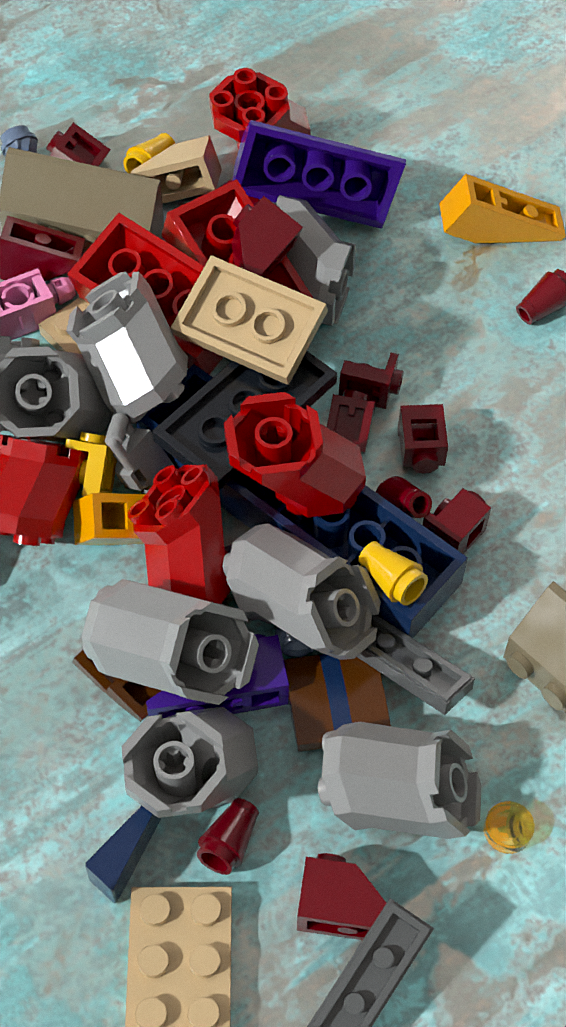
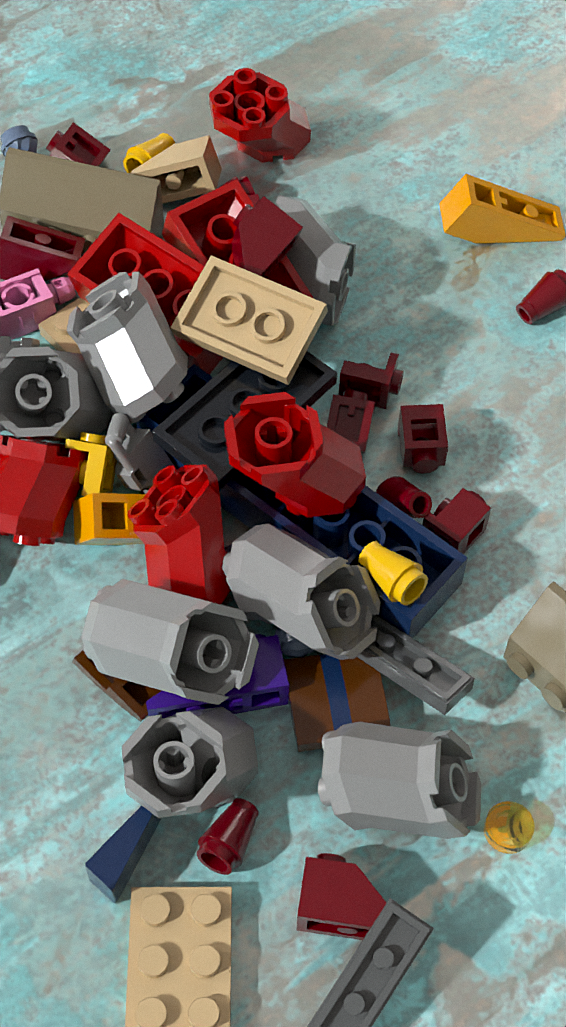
dark purple slope [233,120,406,229] -> none

